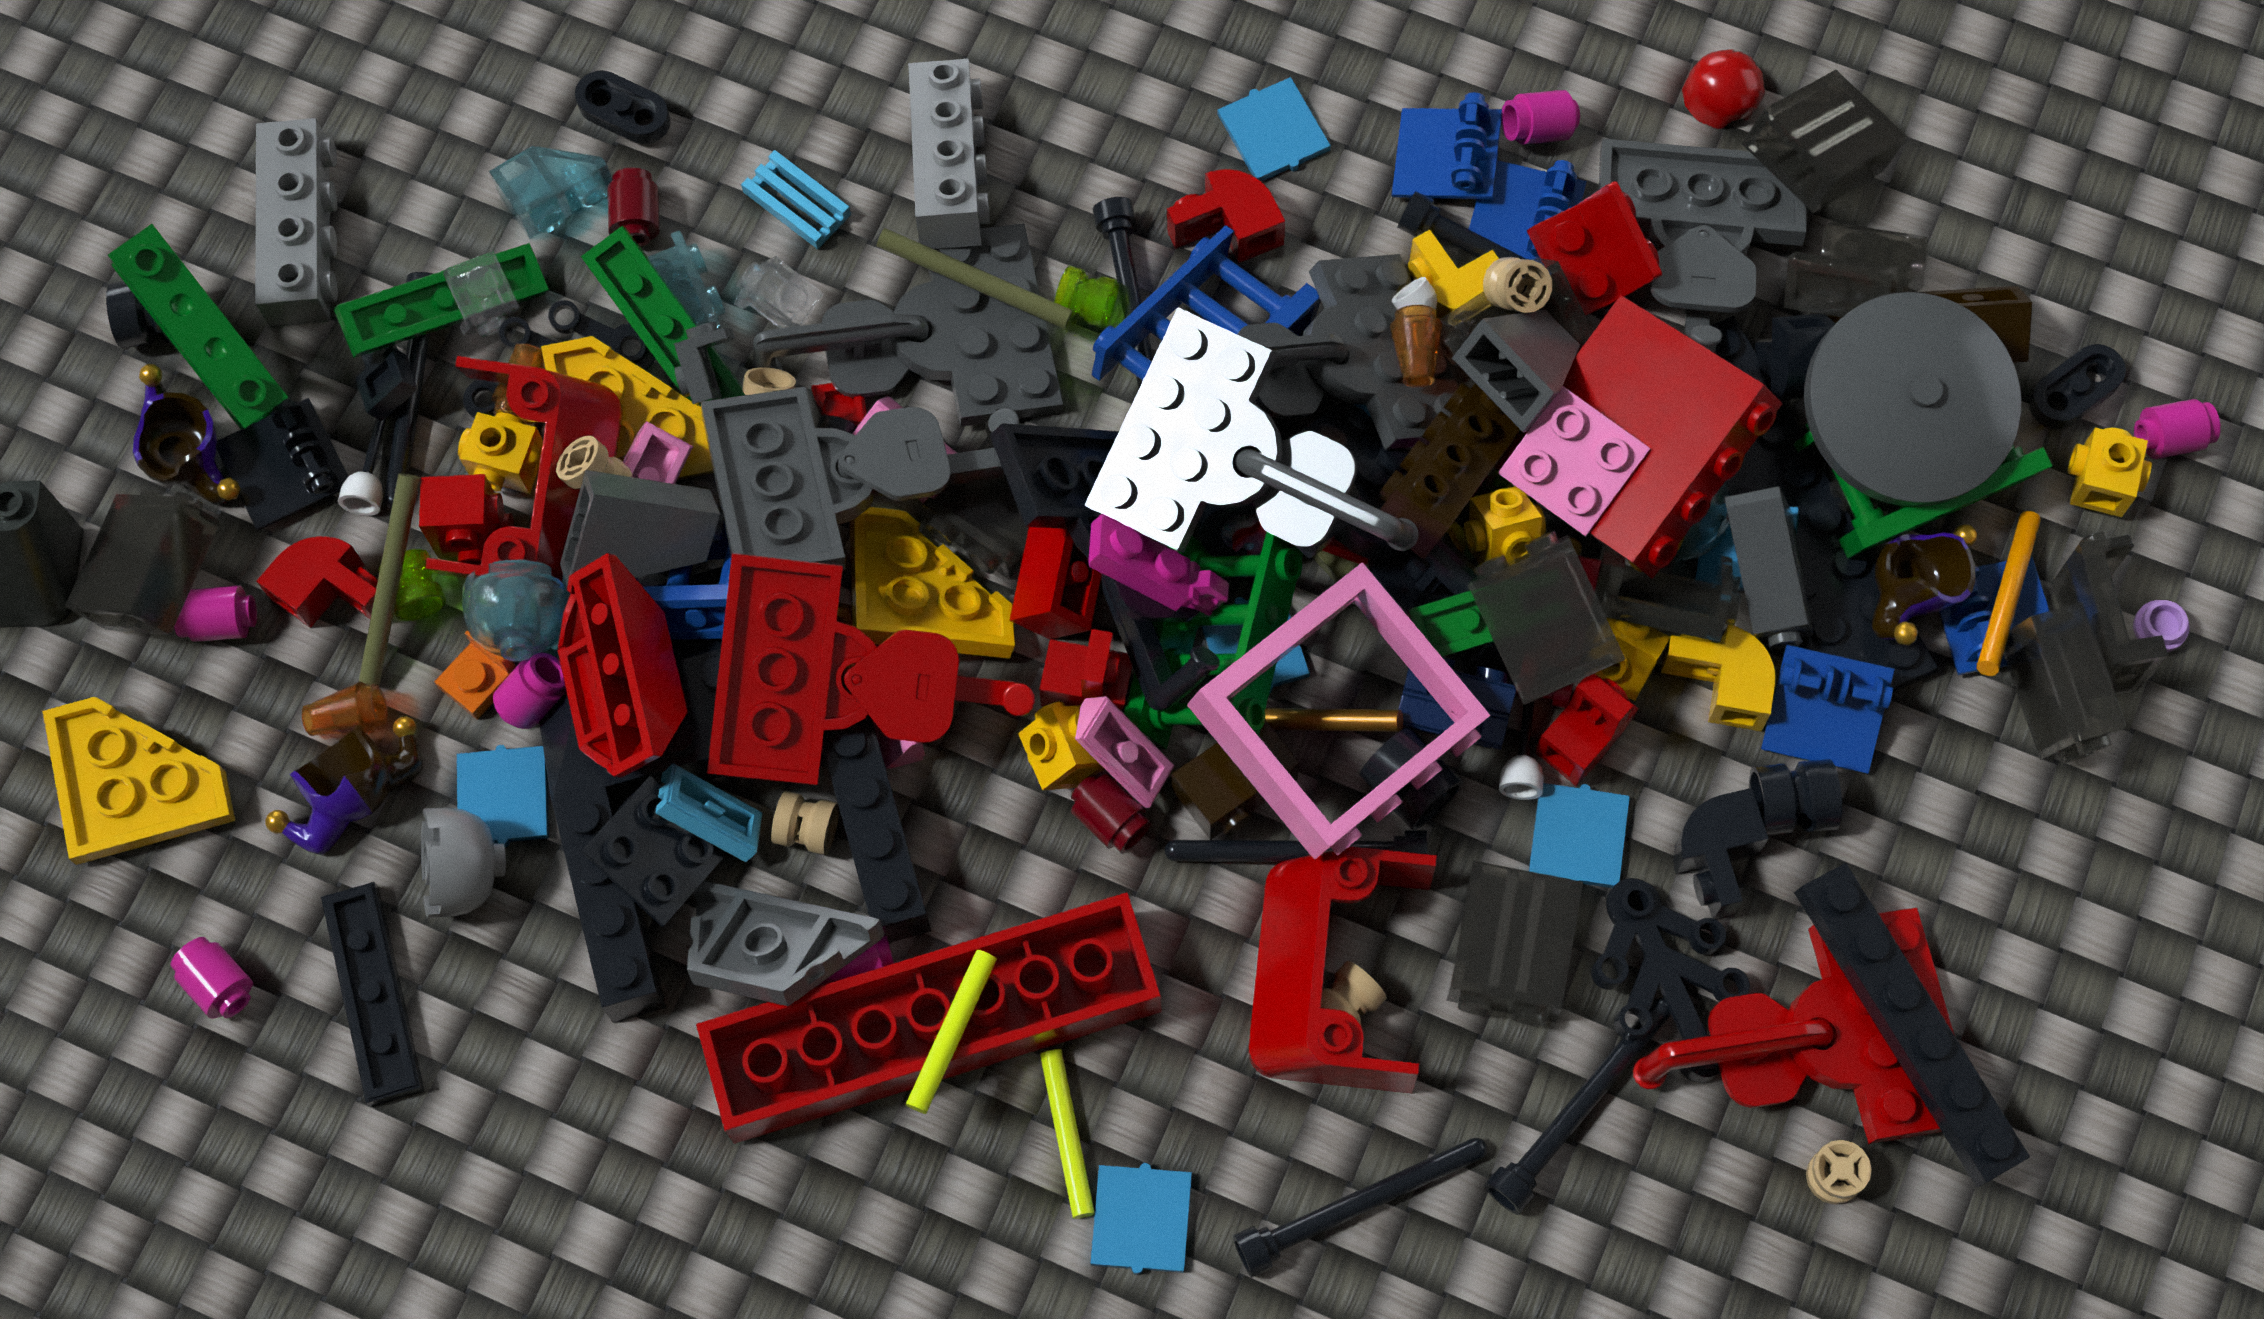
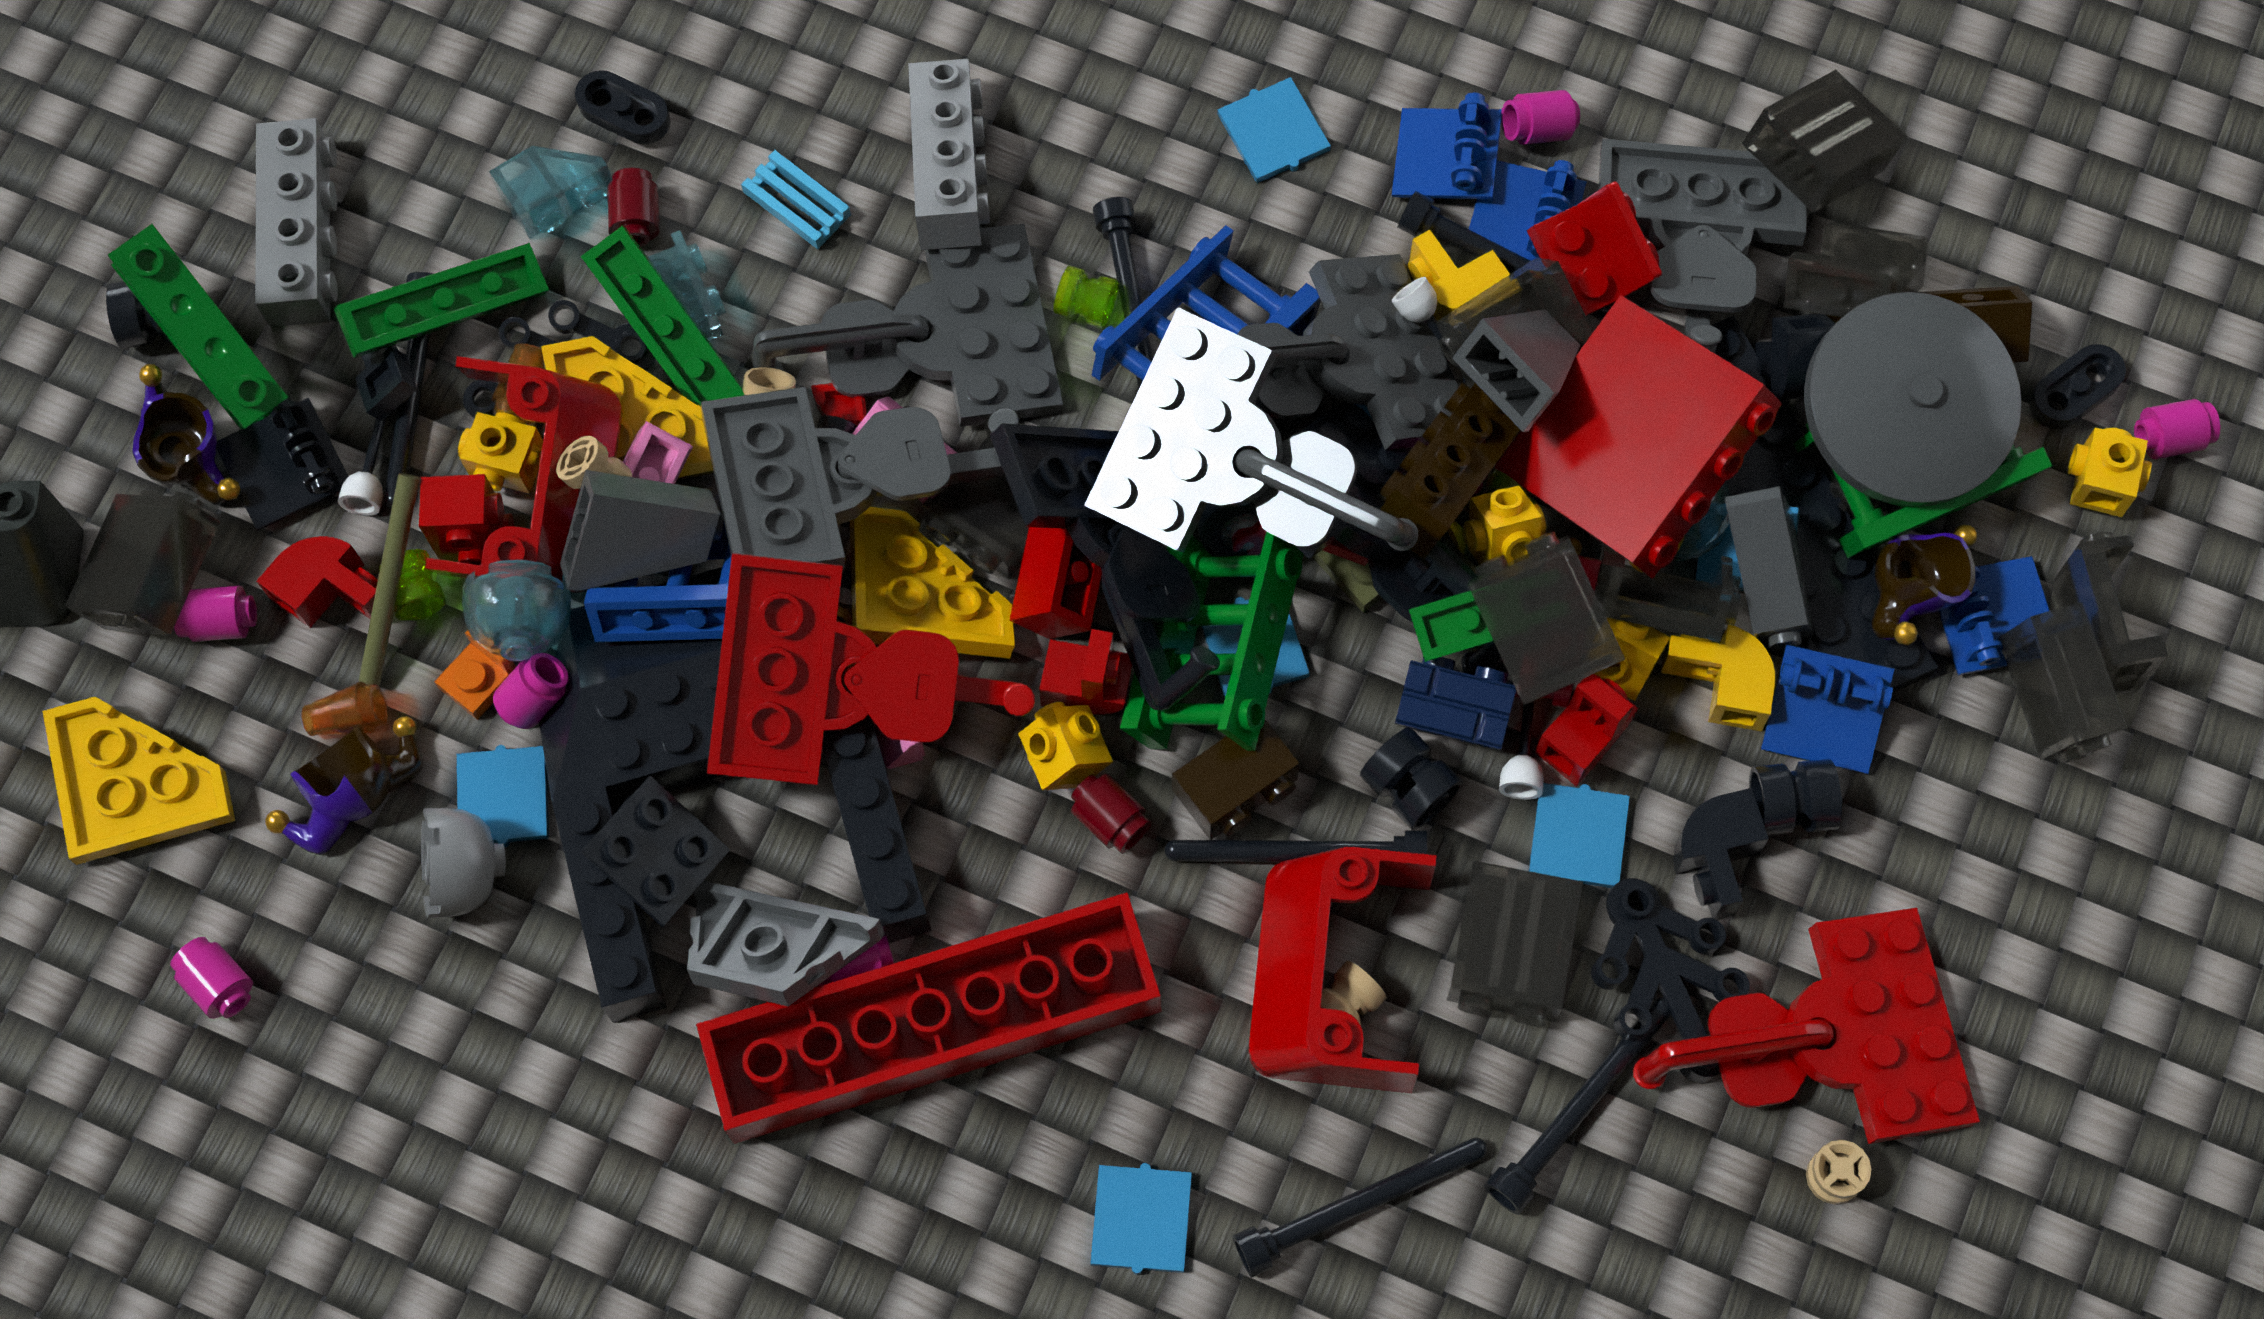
black tile [321,882,425,1107] -> none
clear bracket [443,251,519,338] -> none
red wedge [558,553,688,778] -> none
medium azure tile [655,764,762,862] -> none
dark grey bracket [674,321,735,404] -> none
clear bracket [734,256,824,328] -> none
tan wheel [771,791,839,856] -> none
olive bar [877,228,1073,329] -> none
neon yellow bar [906,950,997,1114] -> none
neon yellow bar [1040,1049,1095,1219] -> none
bright pink slope [1075,696,1175,808] -> none
dark pink hinge [1088,513,1229,616] -> none
red brick [1167,169,1285,263] -> none
bright pink window [1187,562,1490,860] -> none
pearl gold bar [1265,708,1403,732] -> none
clear orange cone [1390,305,1442,387] -> none
tan wheel [1483,257,1552,313] -> none
bright pink hinge [1498,386,1650,536] -> none
red hair [1682,49,1765,129] -> none
black plate [1794,863,2030,1188] -> none
light orange bar [1977,511,2041,676] -> none
lavender plate [2133,600,2189,653] -> none

